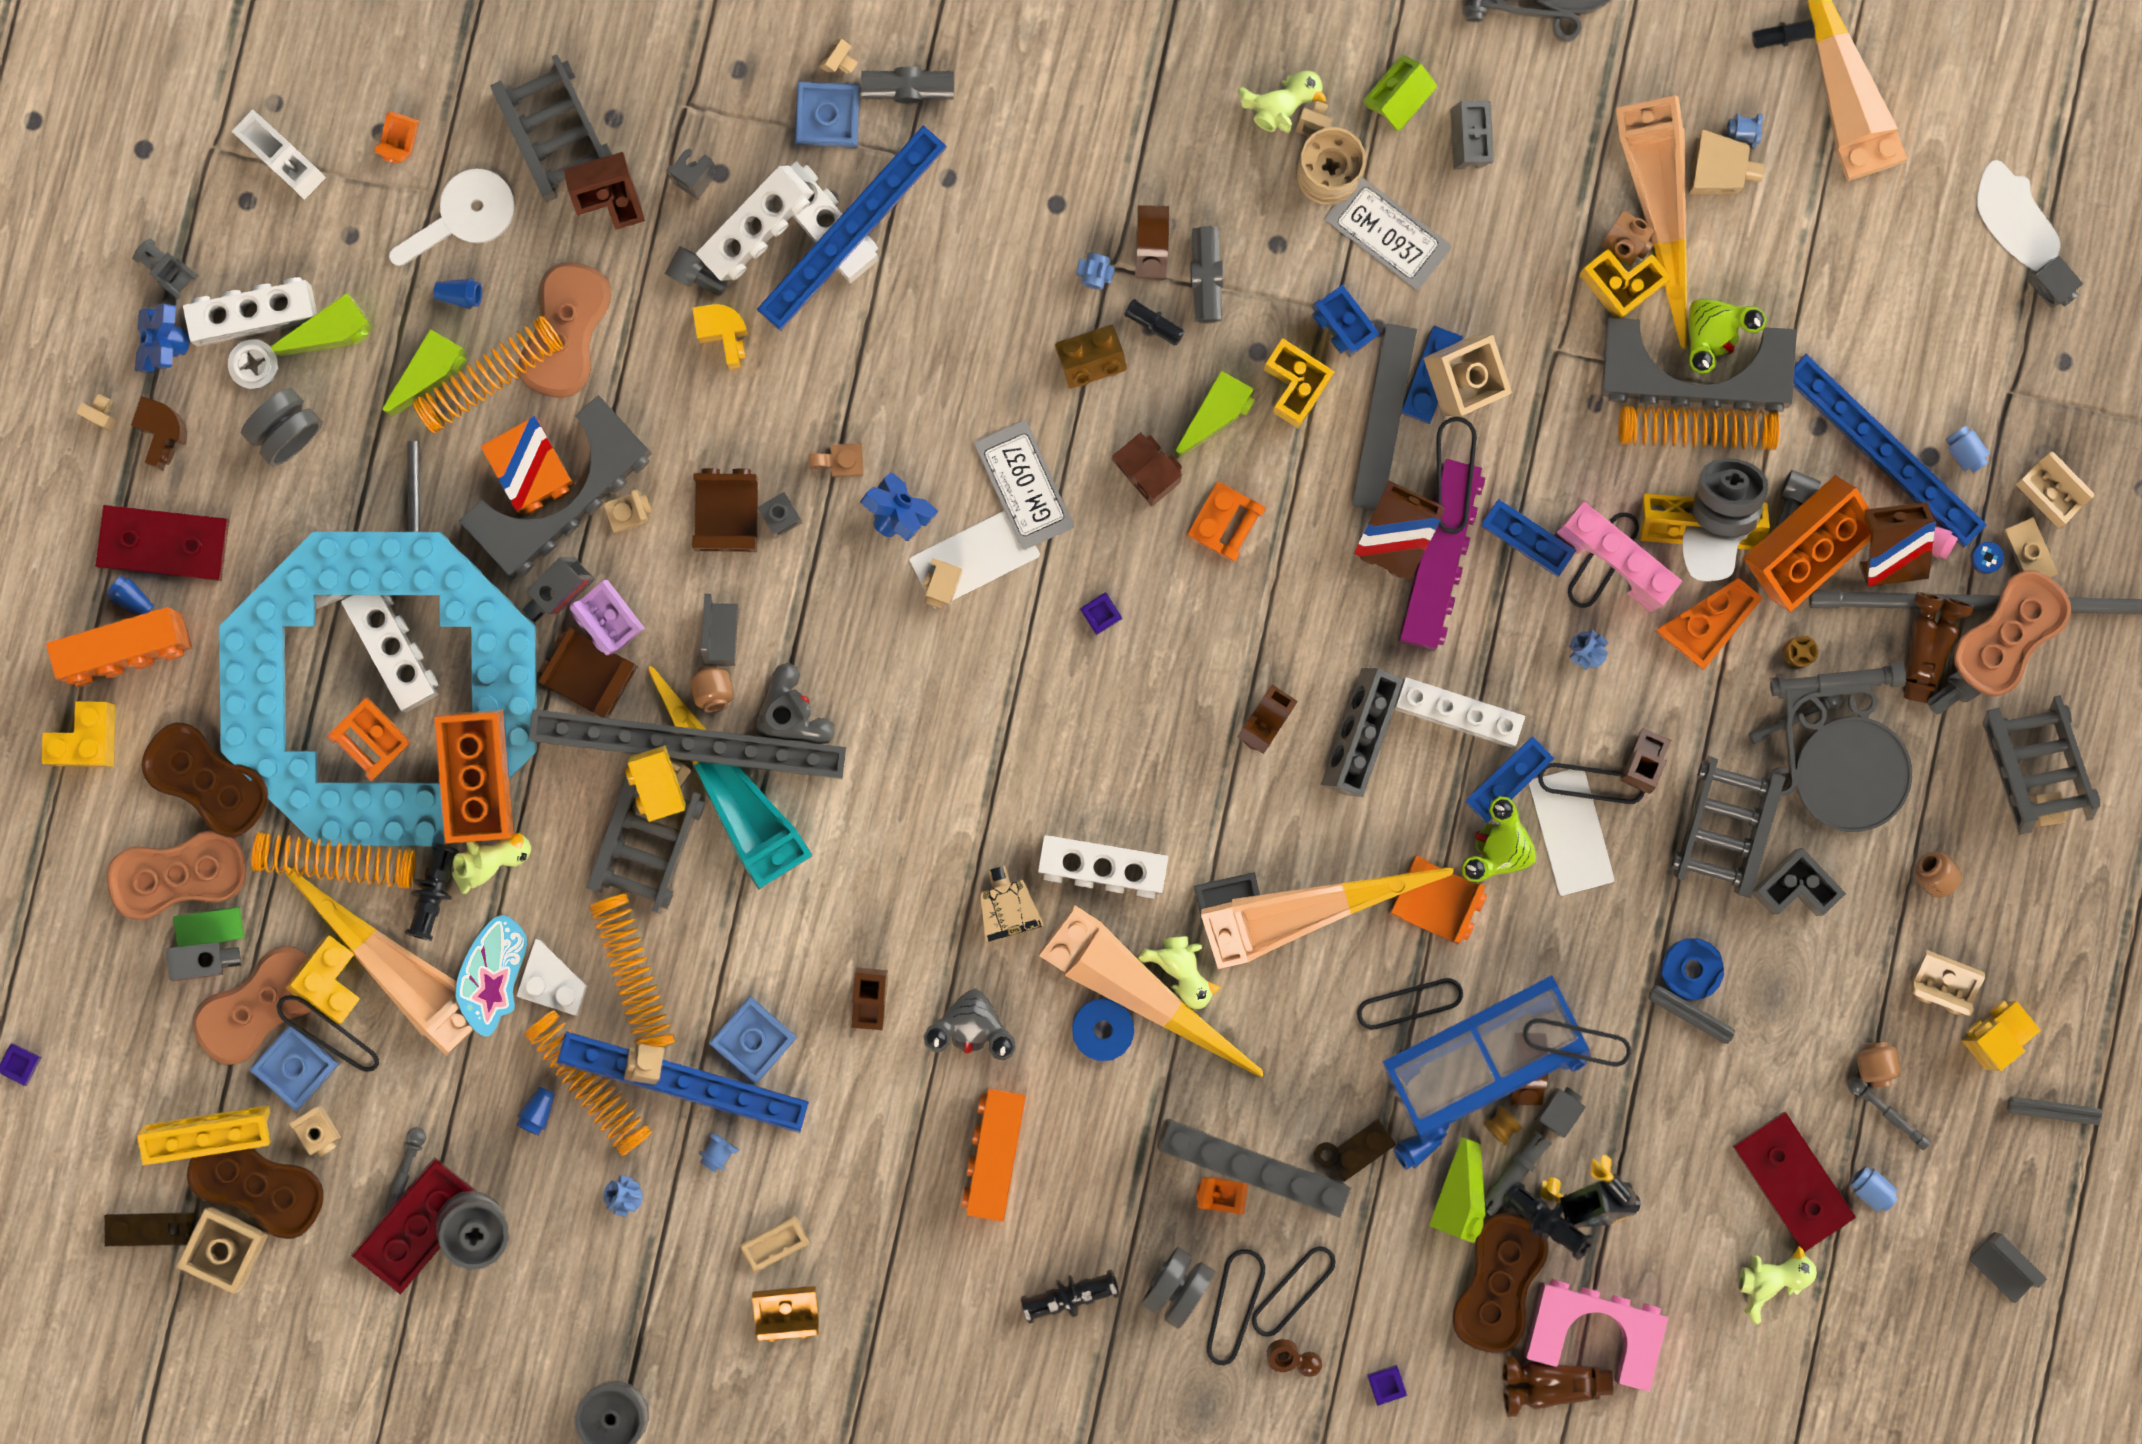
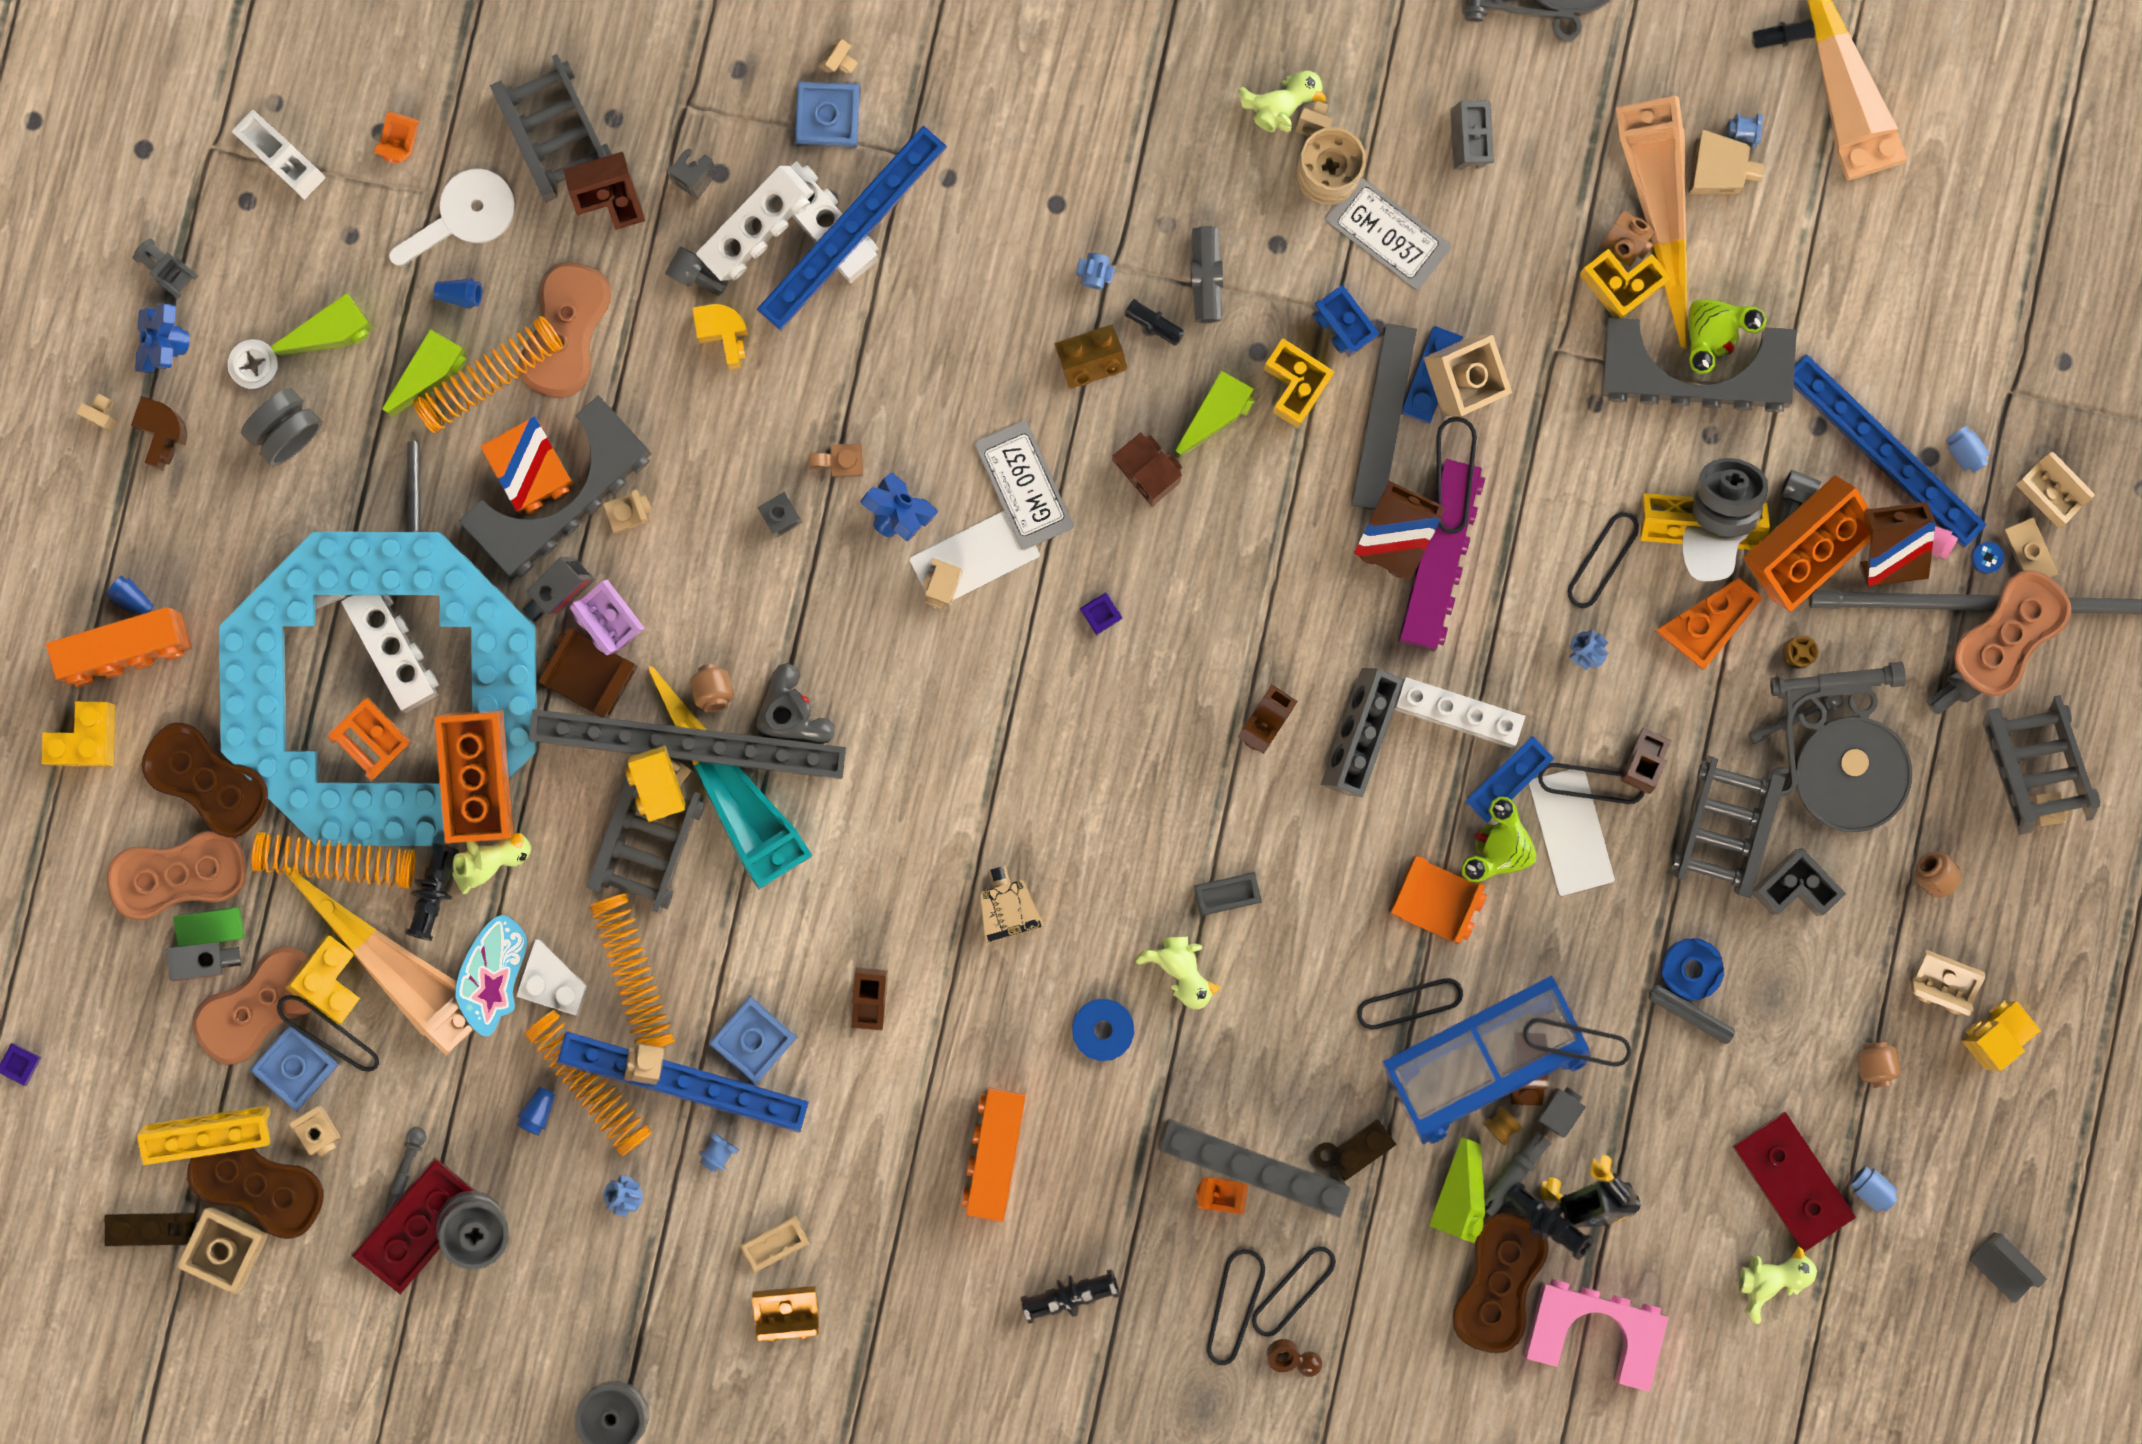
dark red plate [95,505,229,581] -> none
white brick [183,277,317,347] -> none
reddish brown panel [692,468,758,552] -> none
dark grey panel [701,594,738,666] -> none
dark grey piece [861,67,954,104] -> none
dark grey head [924,988,1016,1061] -> none
white brick [1038,835,1168,899] -> none
light nougat plate [1039,905,1263,1077] -> none
reddish brown brick [1135,205,1169,279] -> none
dark grey wheel [1141,1246,1215,1329] -> none
orange plate [1187,481,1266,562] -> none
light nougat plate [1201,867,1454,969] -> none
lime panel [1363,55,1437,131] -> none
dark purple tile [1367,1365,1407,1406] -> none
blue cone [1393,1135,1442,1170] -> none
blue plate [1480,499,1576,577] -> none
reddish brown piece [1502,1356,1613,1417] -> none
bright pink arch [1554,501,1682,613] -> none
light orange piece [1618,405,1780,451] -> none
dark grey piece [1847,1075,1931,1150] -> none
reddish brown piece [1904,592,1974,703] -> none
white sticker [1977,160,2061,271] -> none
dark grey axle [2007,1096,2102,1125] -> none
dark grey brick [2027,256,2083,308] -> none
none -> tan sticker [1841,749,1869,776]

